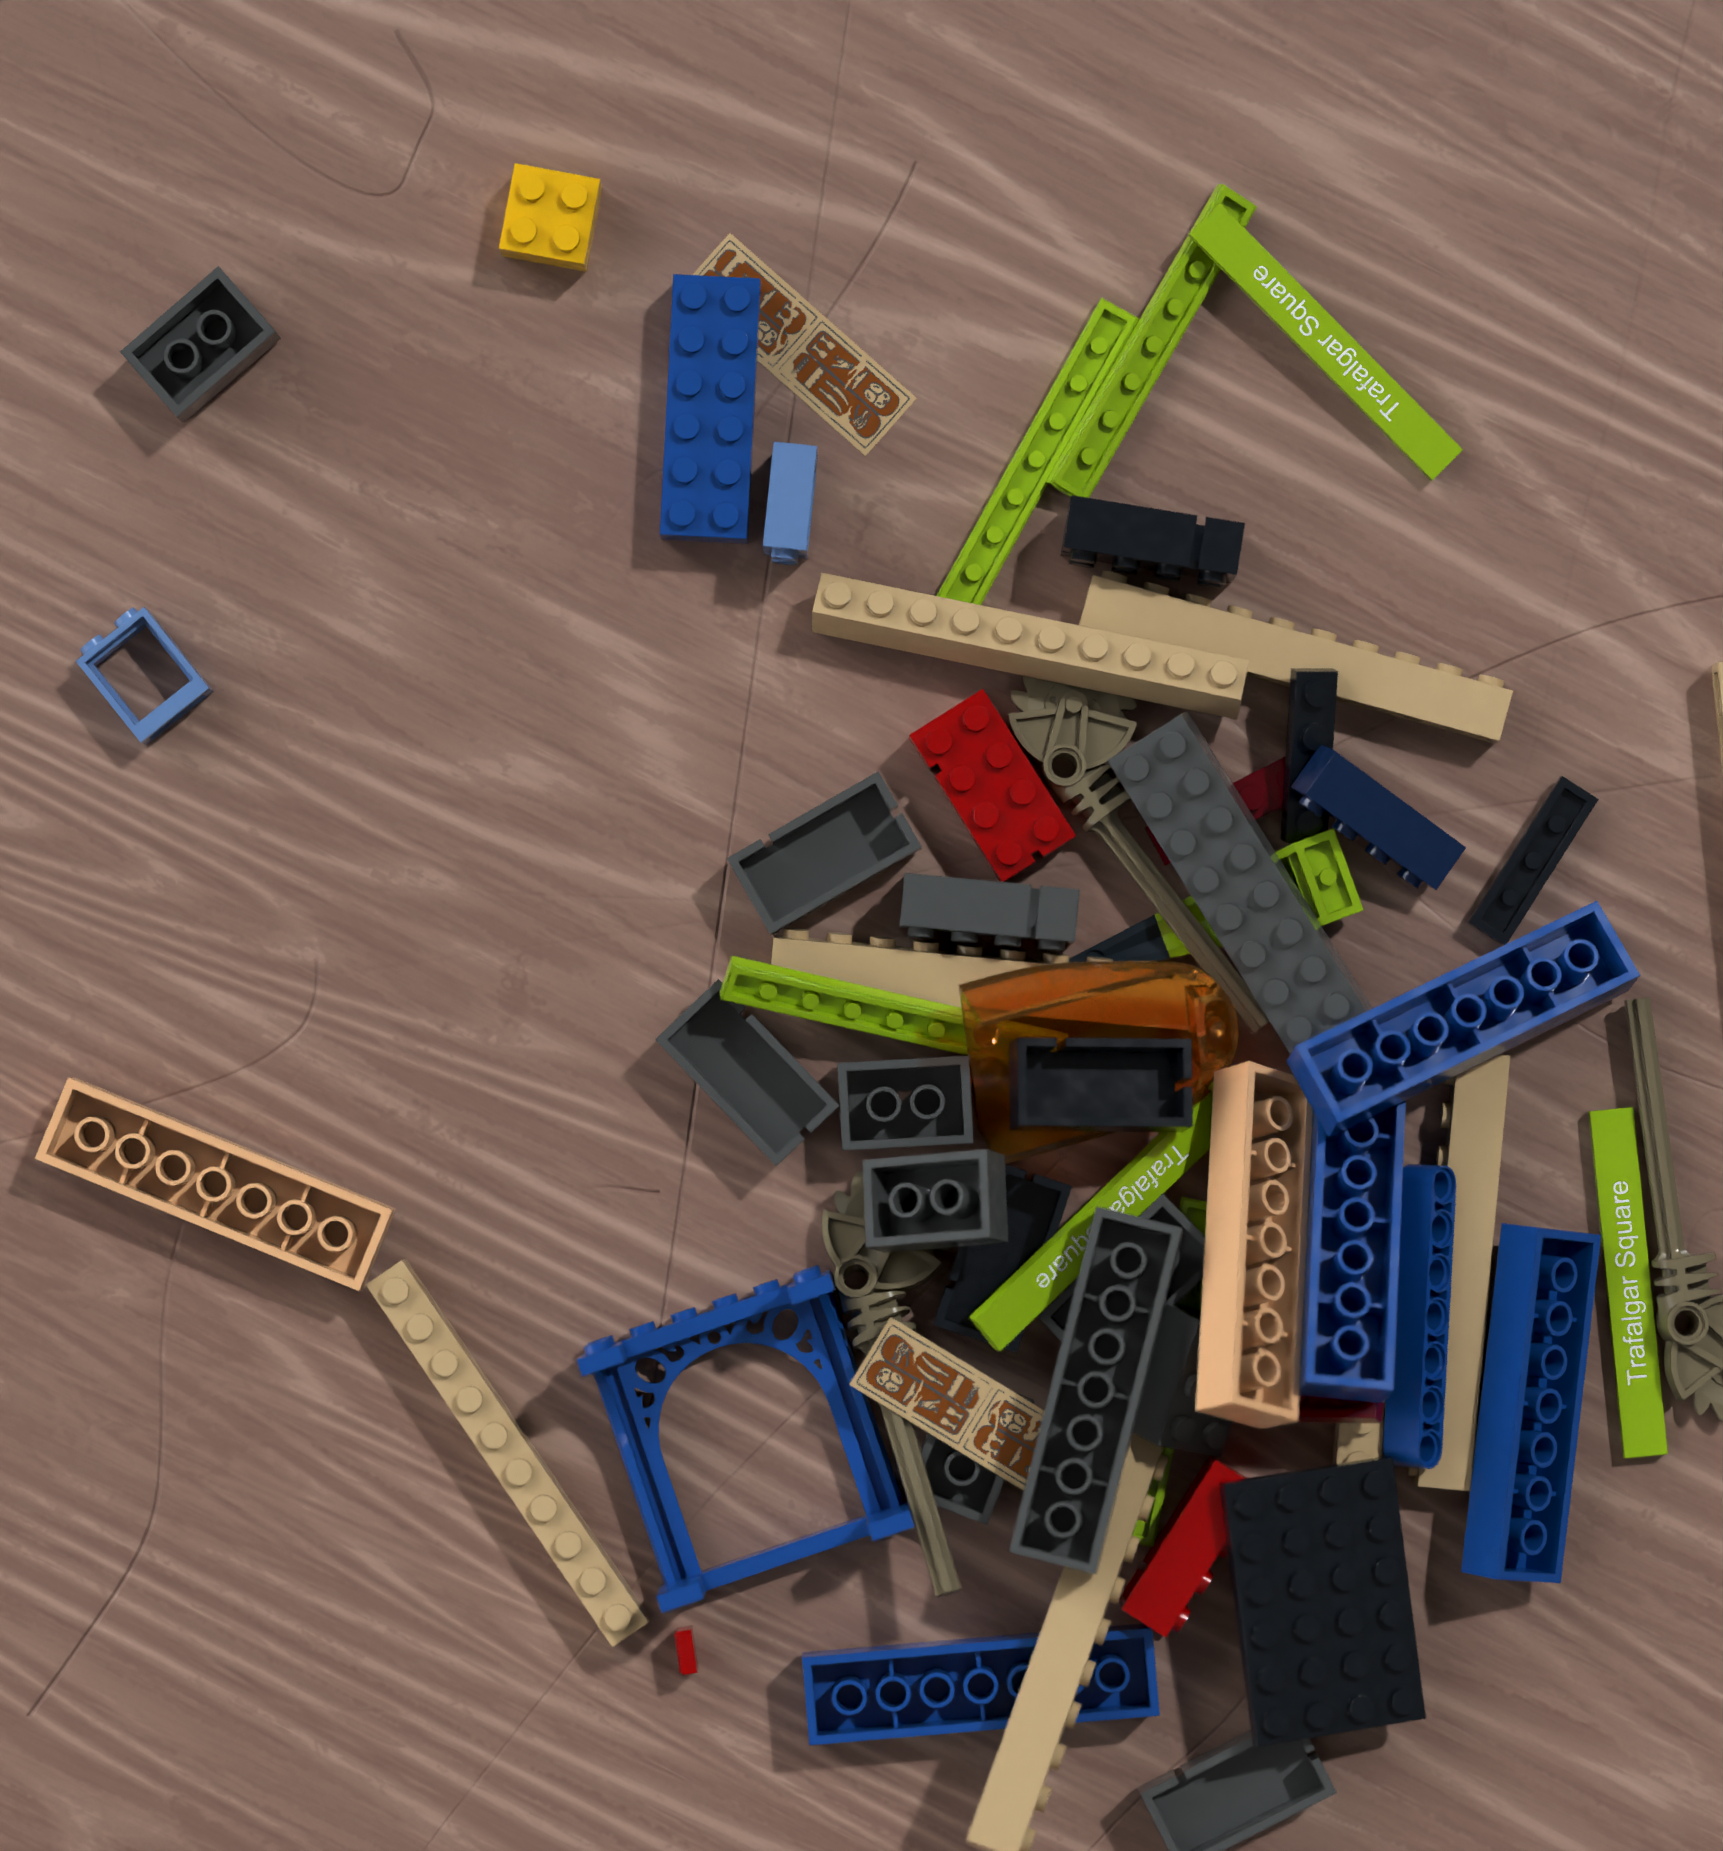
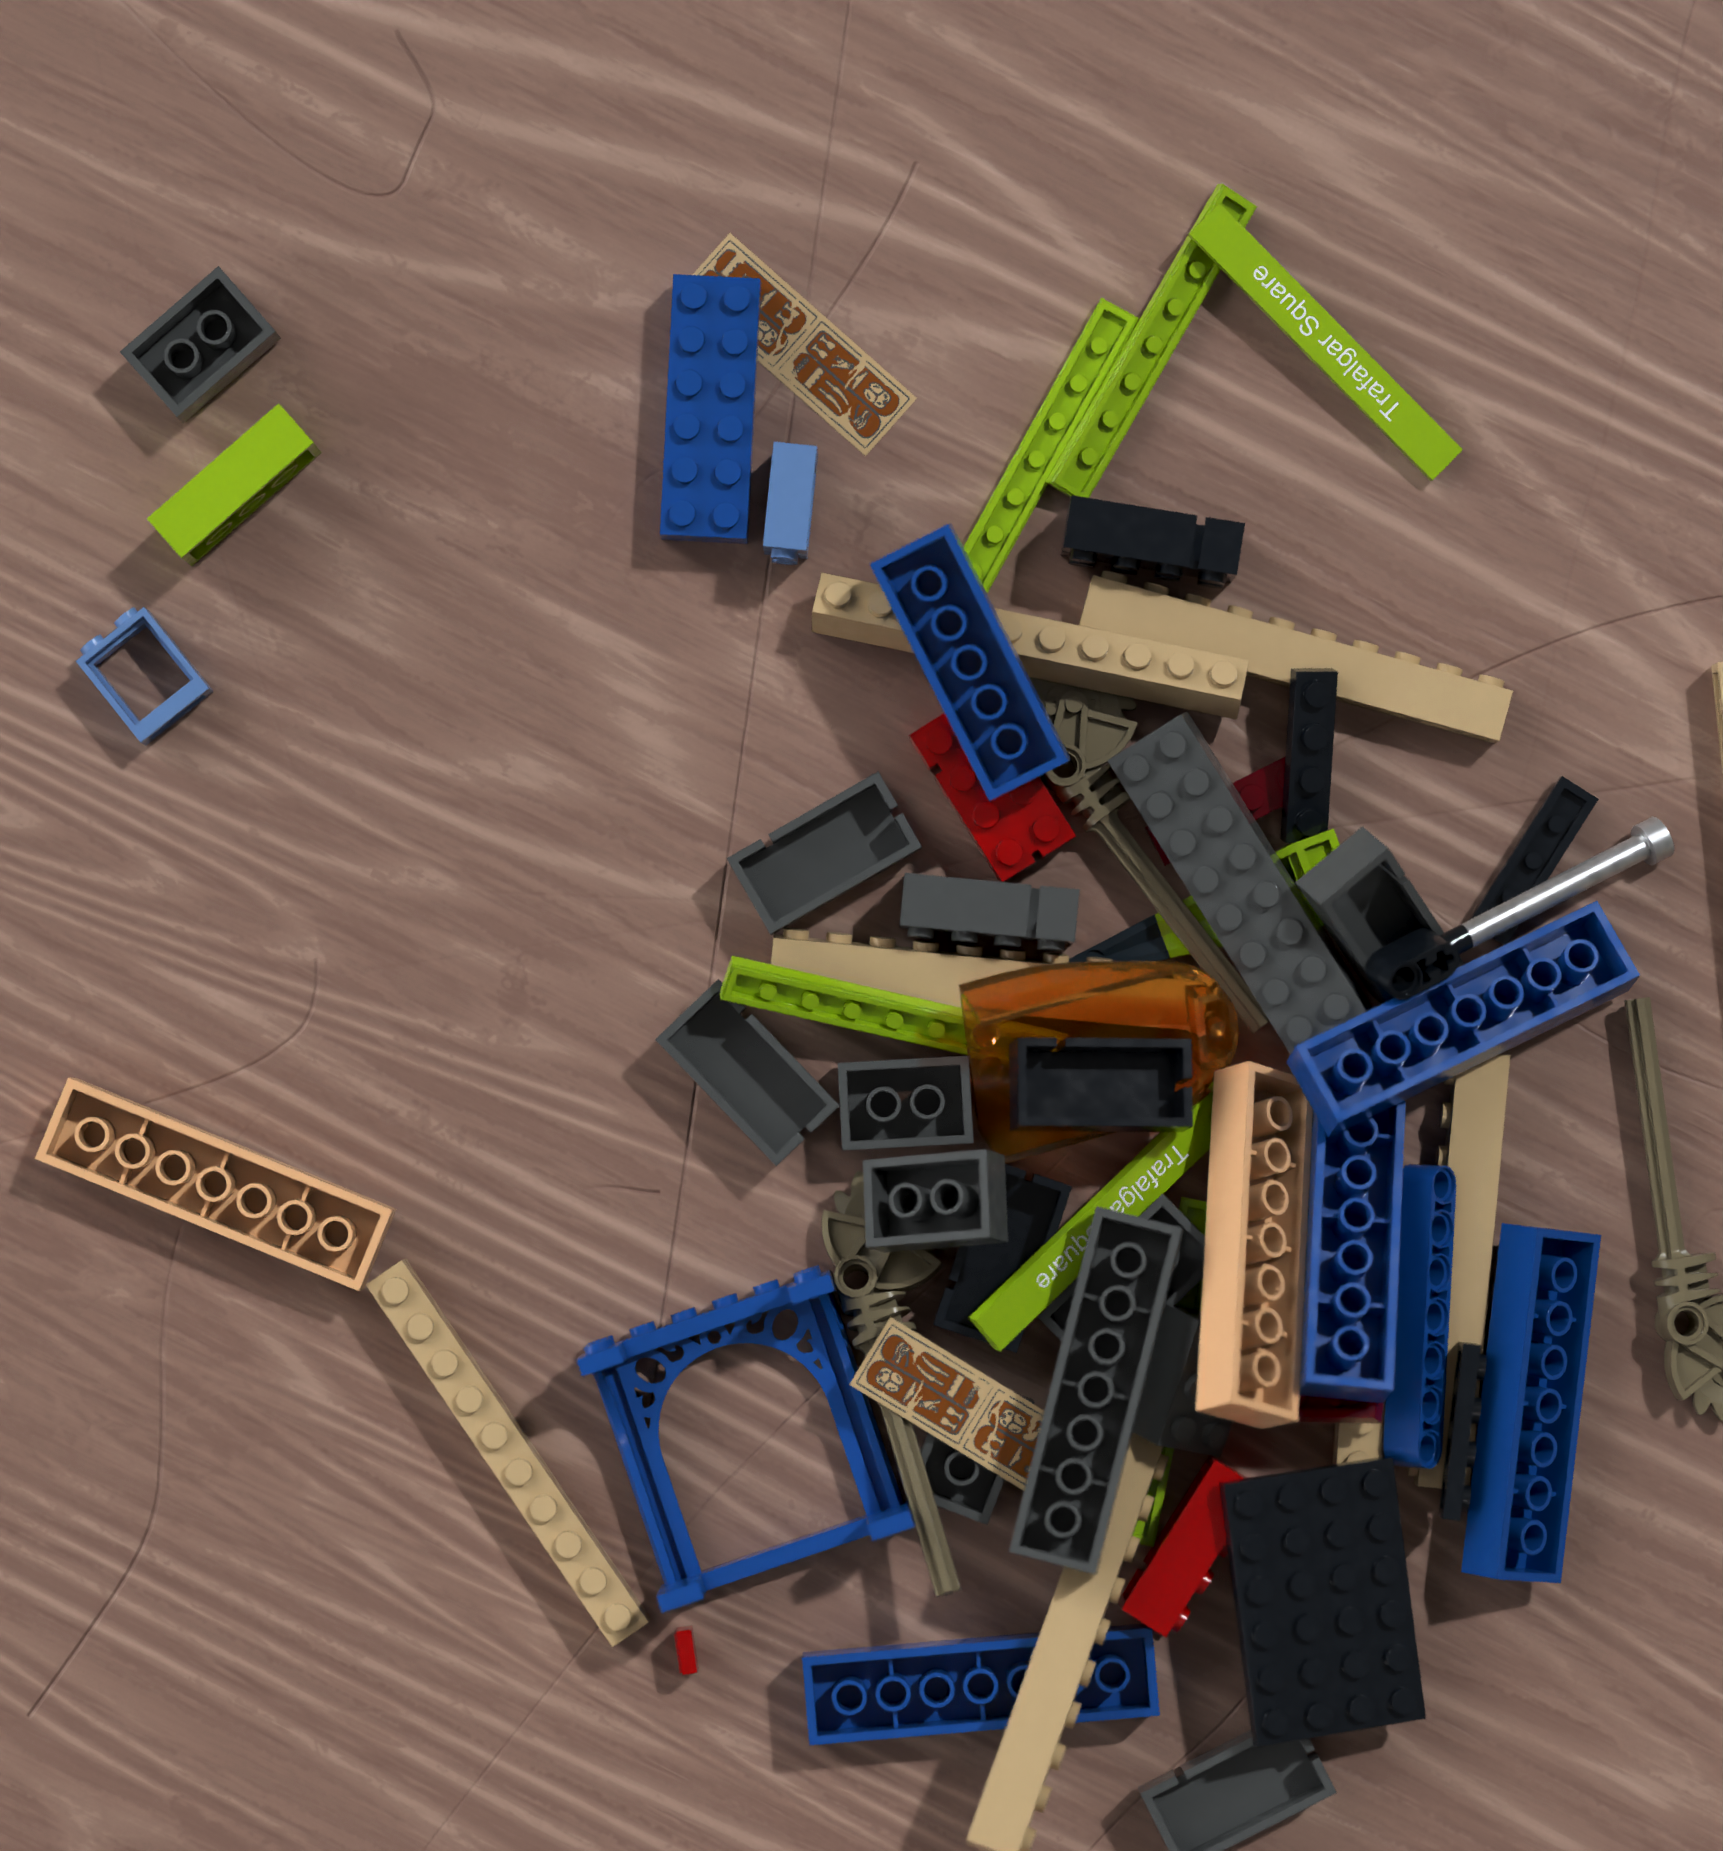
yellow brick [499,163,603,272] -> none
dark blue brick [1291,744,1466,890] -> none
lime tile [1588,1107,1668,1458] -> none
none -> lime brick [147,403,322,566]
none -> blue brick [870,523,1070,801]
none -> dark grey piece [1295,826,1464,1004]
none -> piece [1366,817,1674,1000]
none -> black plate [1438,1342,1487,1521]

